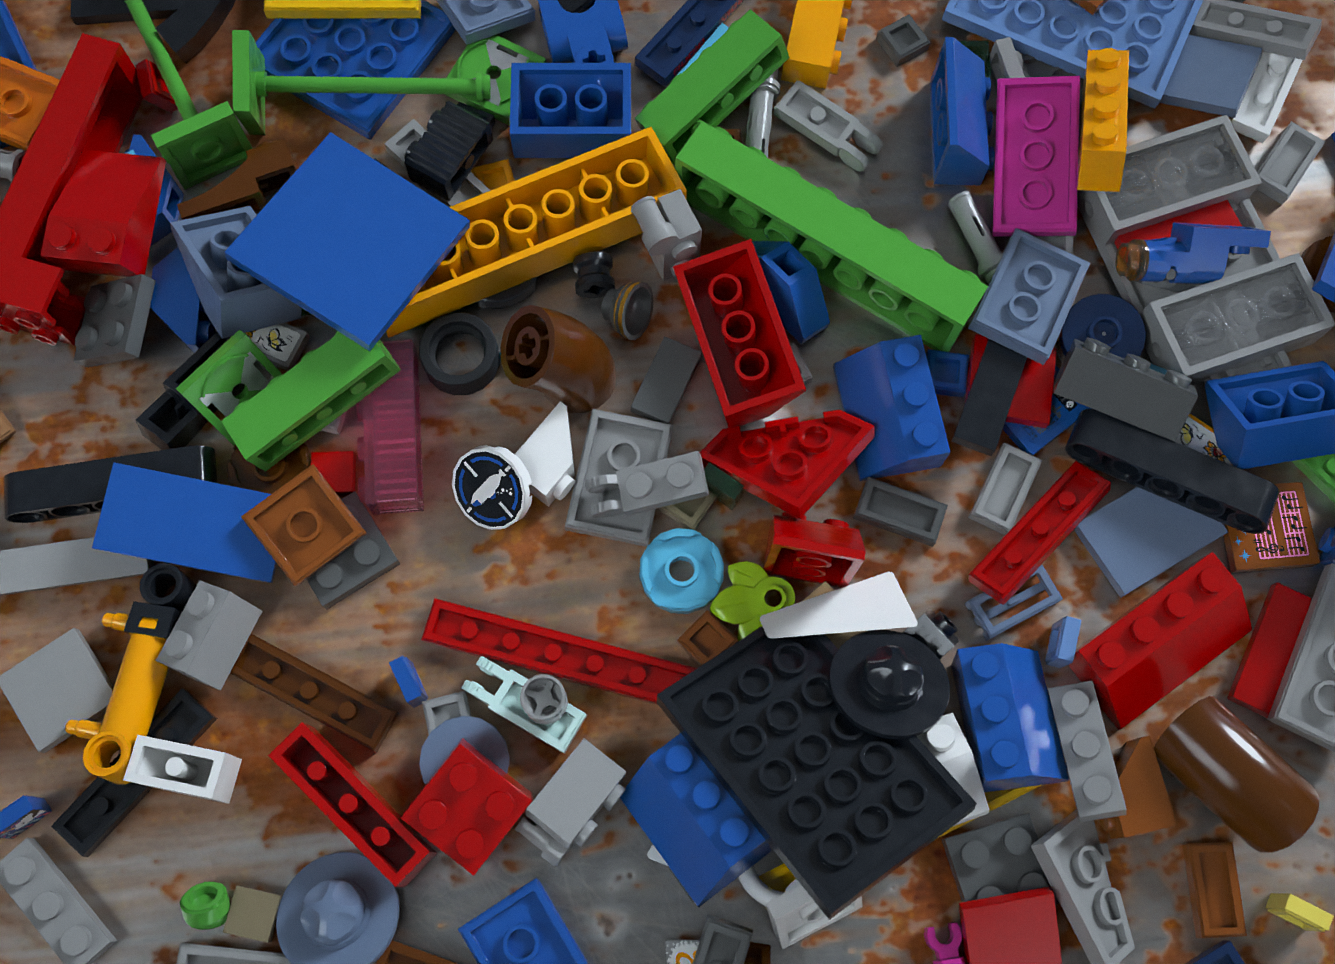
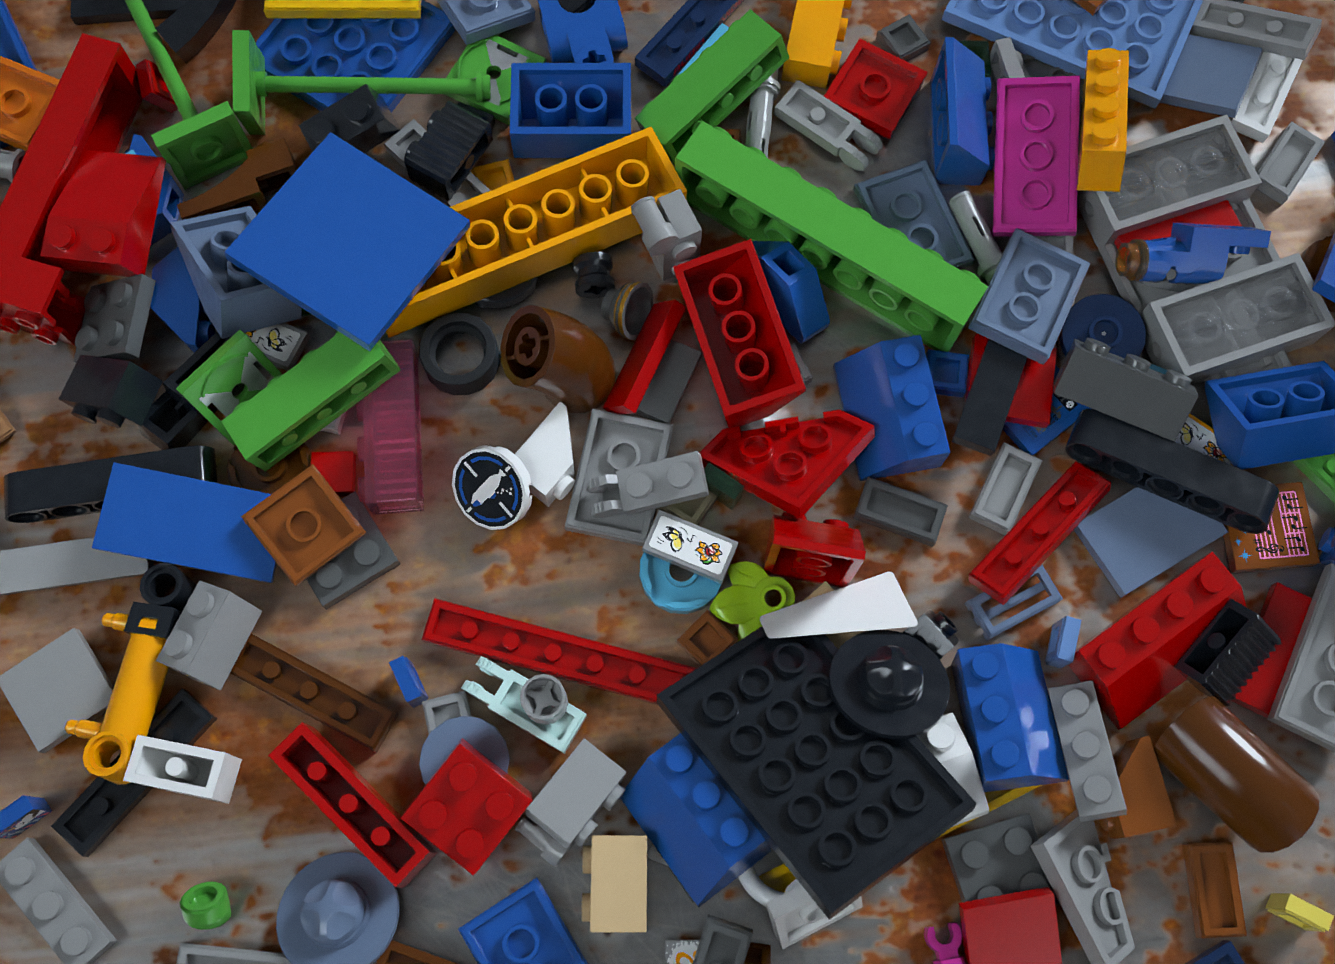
dark tan tile [223,885,283,943] -> none
none -> black brick [58,355,163,428]
none -> black brick [298,84,400,153]
none -> tan brick [582,835,647,932]
none -> red tile [603,299,685,414]
none -> tile [642,510,739,584]
none -> red plate [824,38,928,140]
none -> sand blue tile [853,159,974,269]
none -> black brick [1173,598,1281,706]

